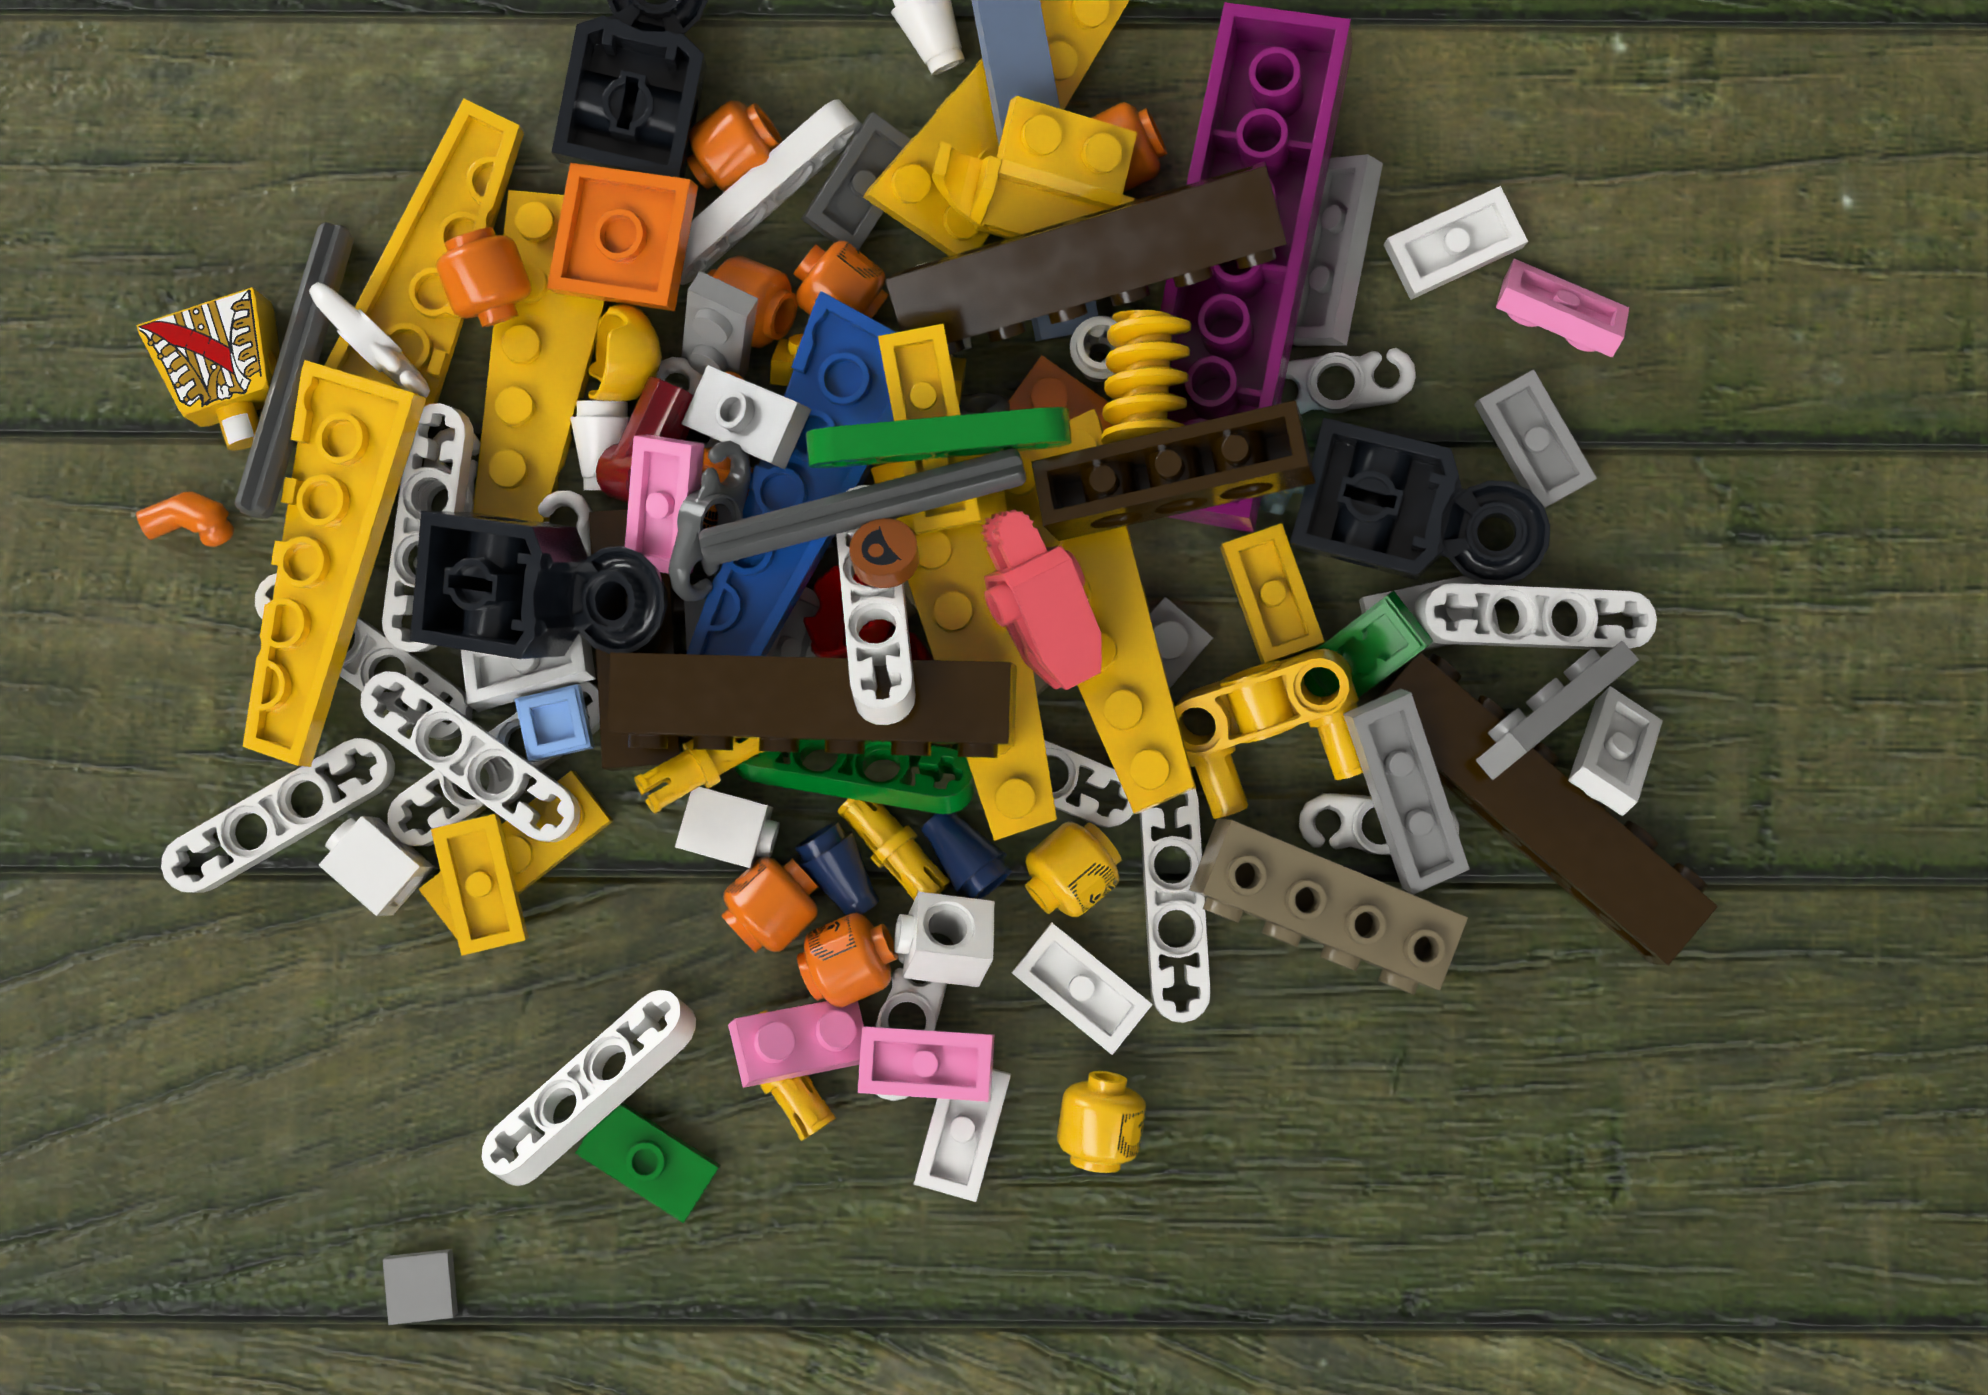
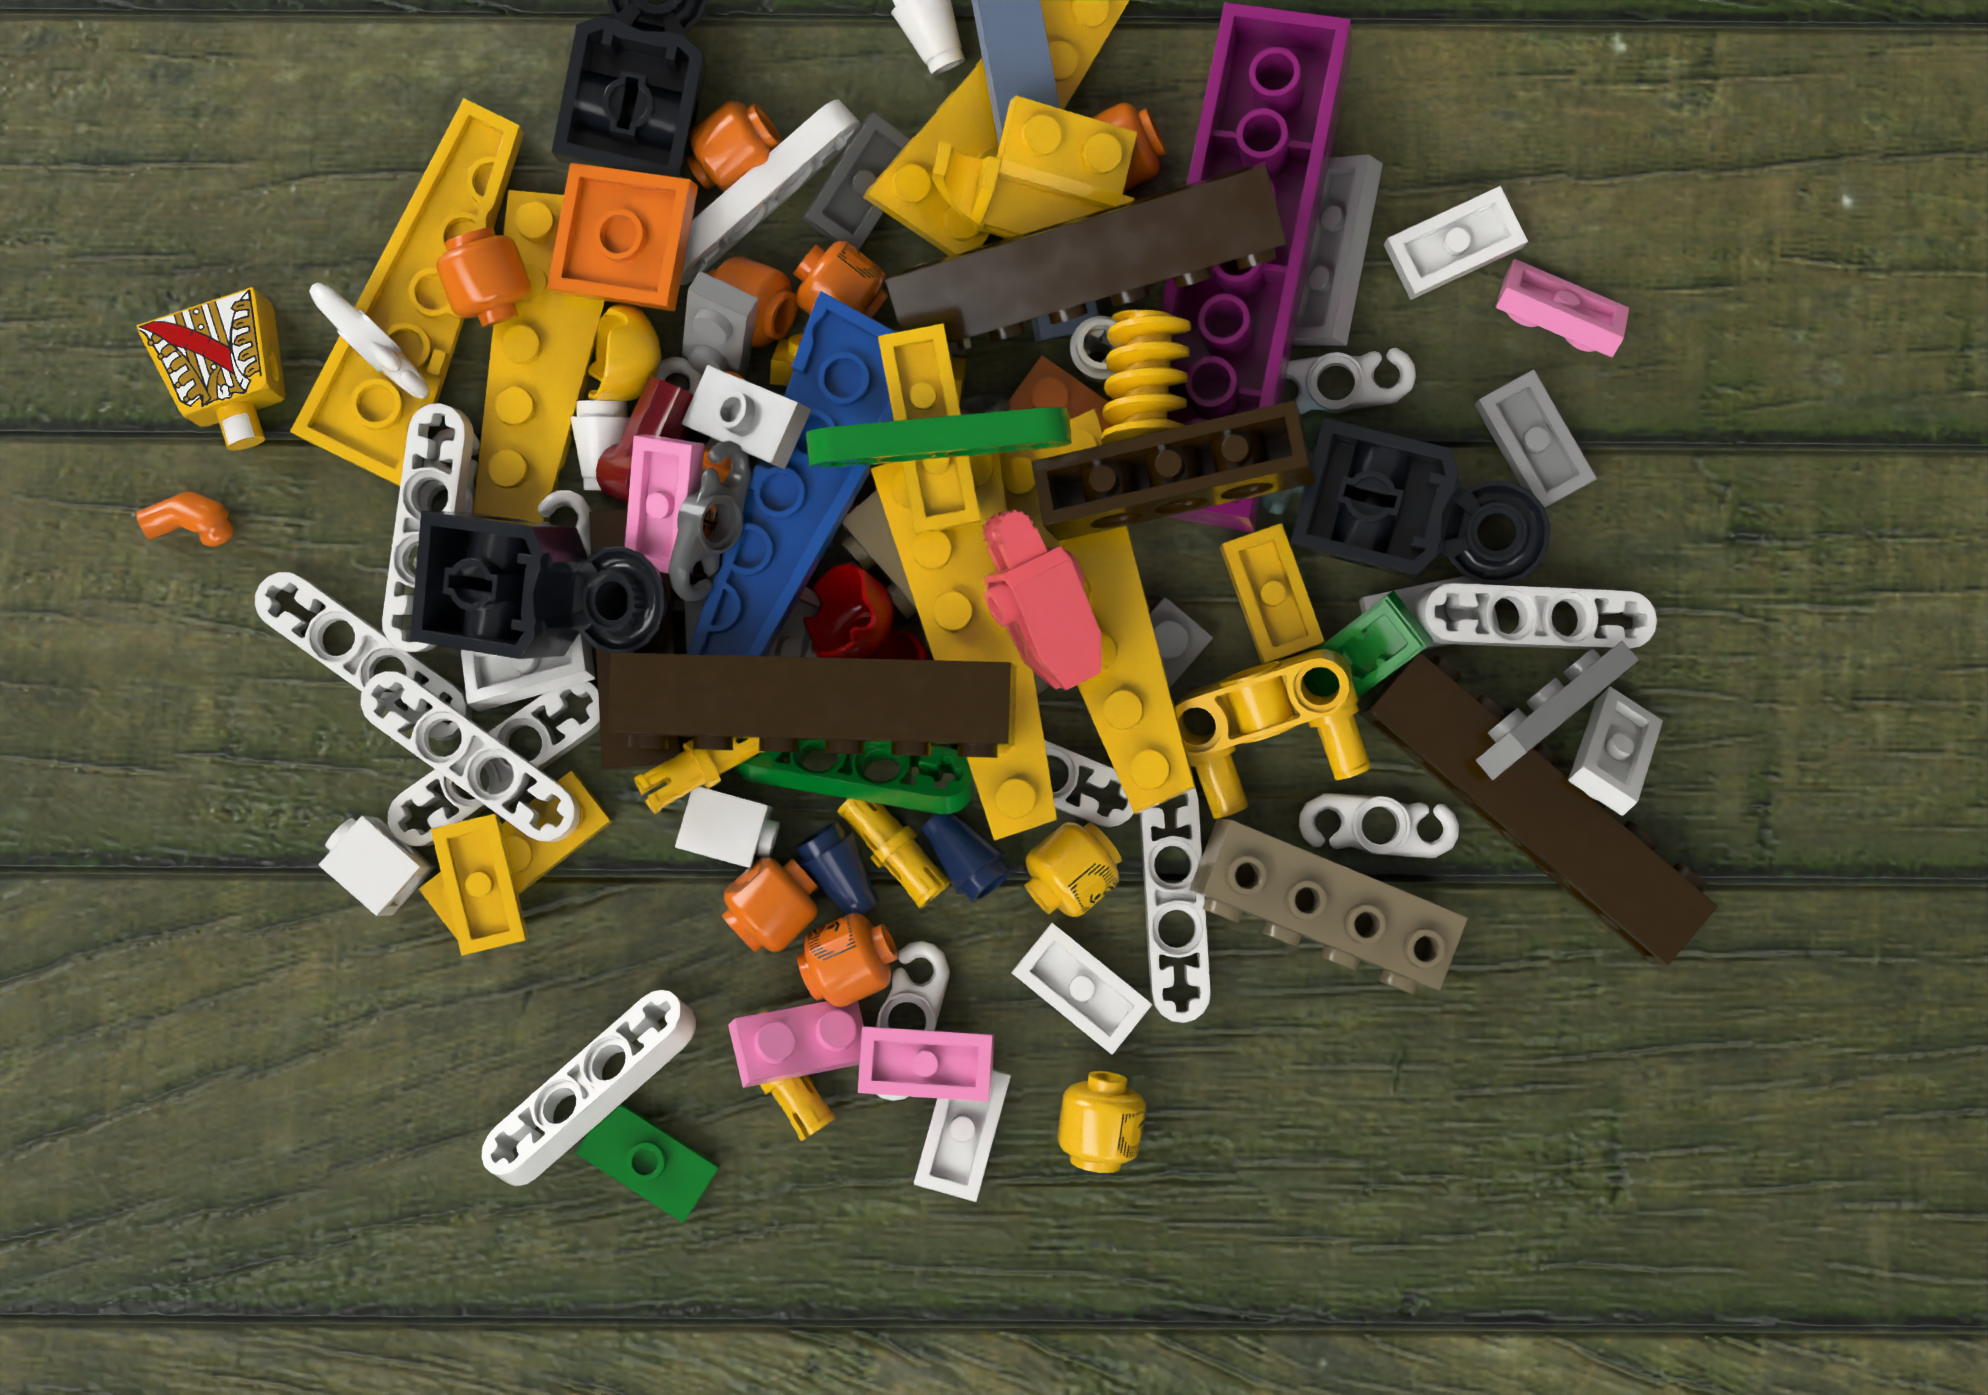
white beam [161,738,395,893] -> none
dark grey axle [235,222,354,519] -> none
yellow wing [243,360,426,767] -> none
light grey tile [383,1249,458,1325] -> none
light blue tile [514,684,595,762] -> none
dark grey axle [699,448,1026,566] -> none
white beam [836,485,916,725] -> none
dark orange tile [849,518,919,588] -> none
white brick [894,891,995,987] -> none
light grey plate [1343,689,1470,895] -> none

